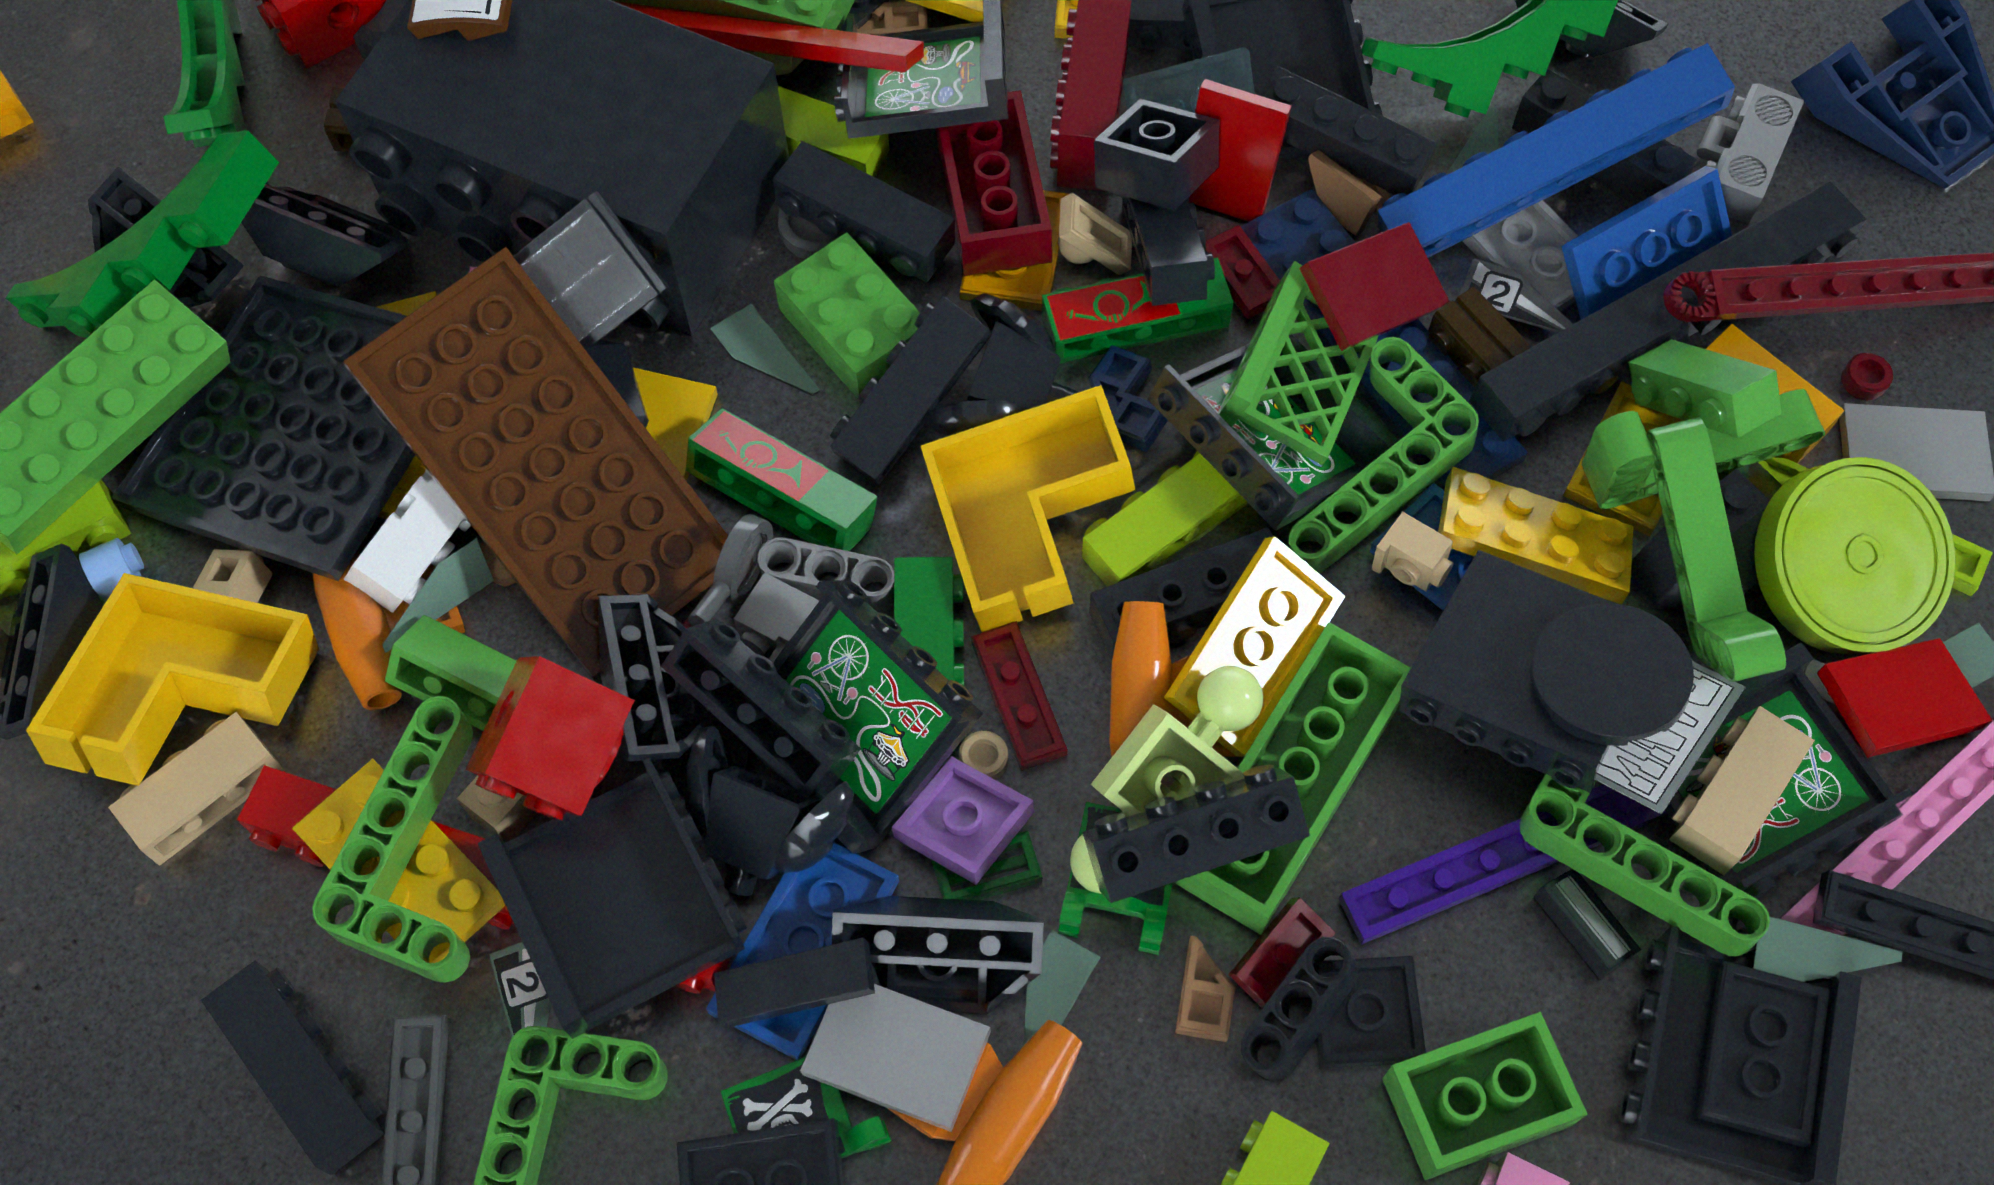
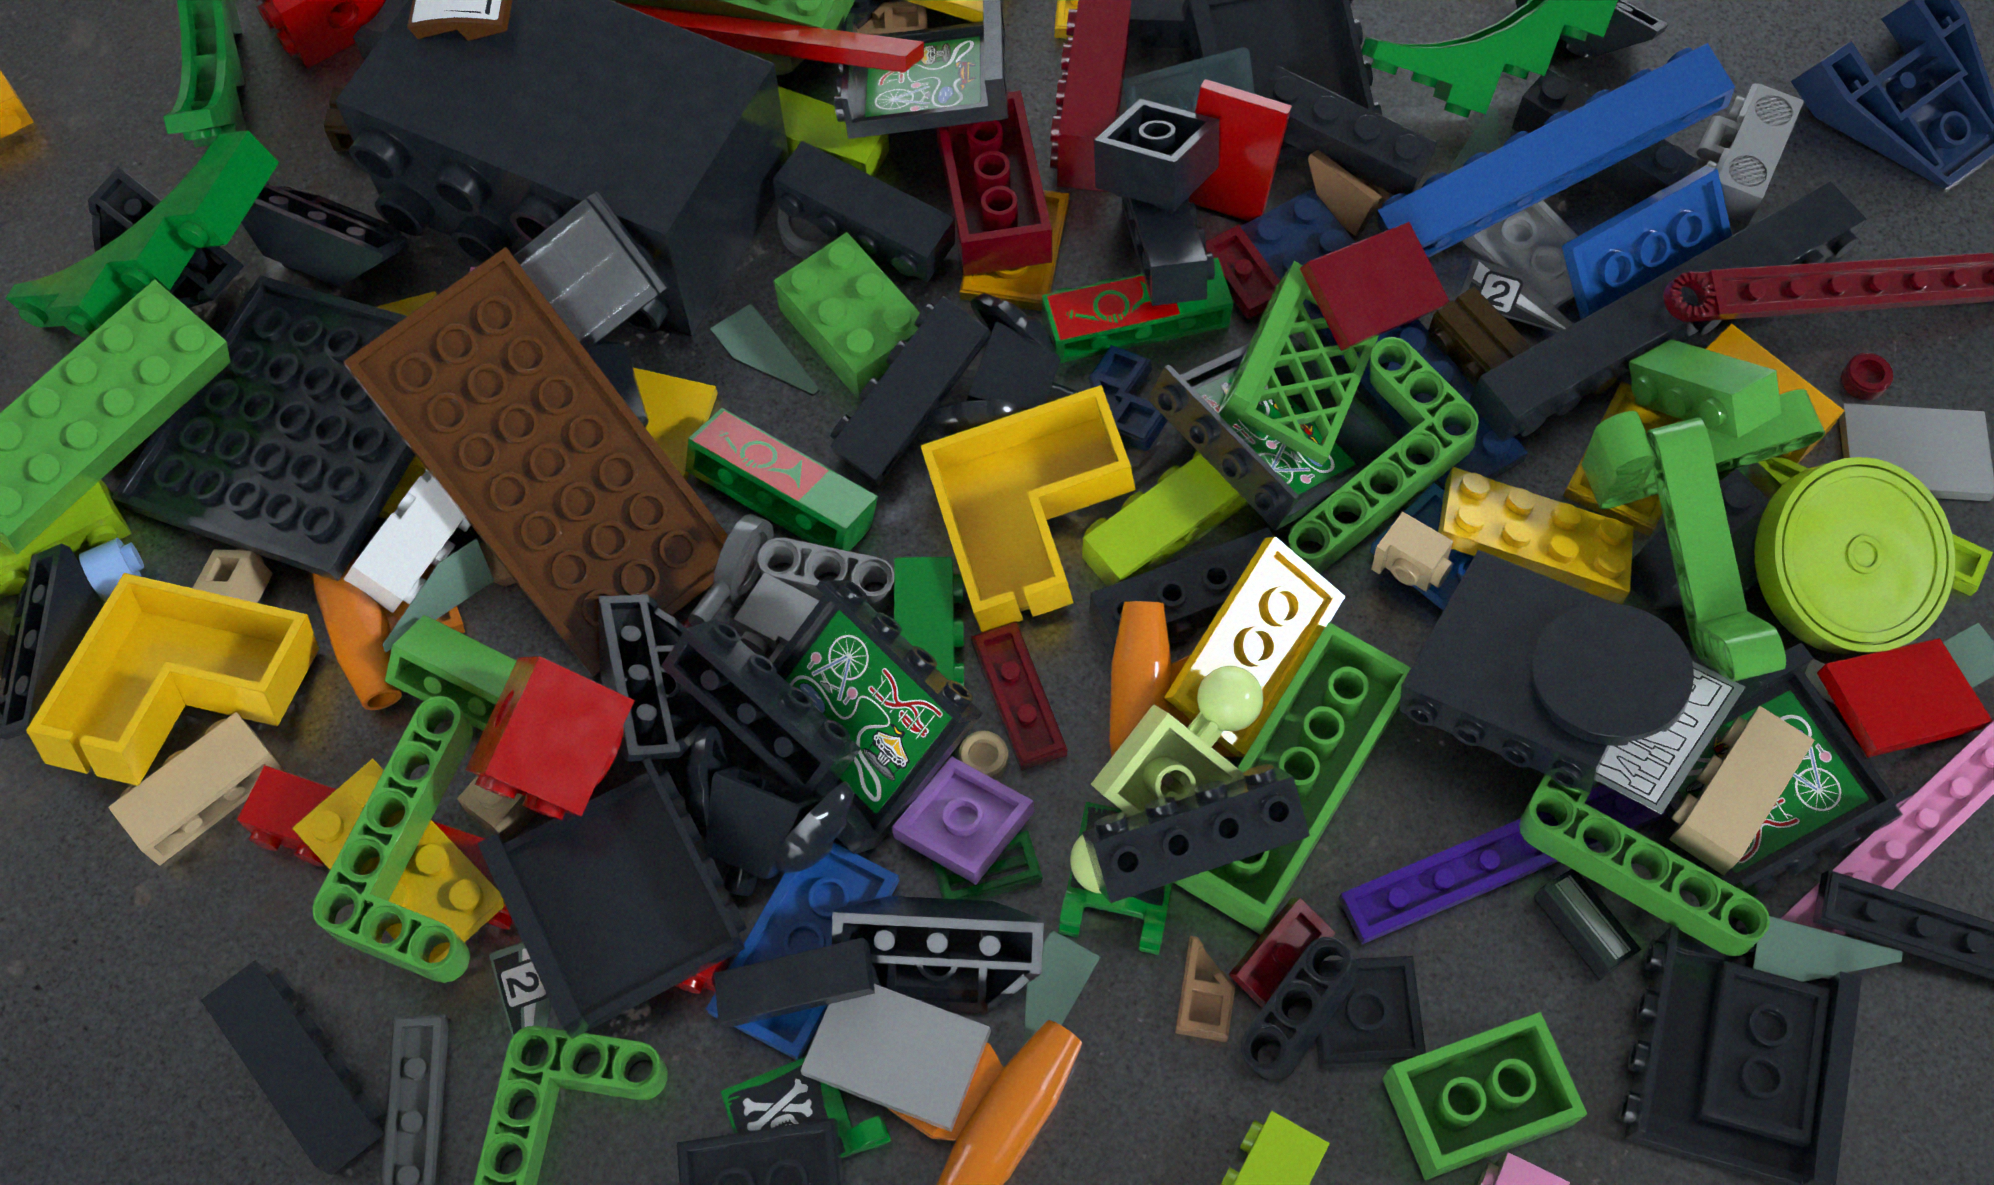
tan tile [1058,193,1132,275] -> none

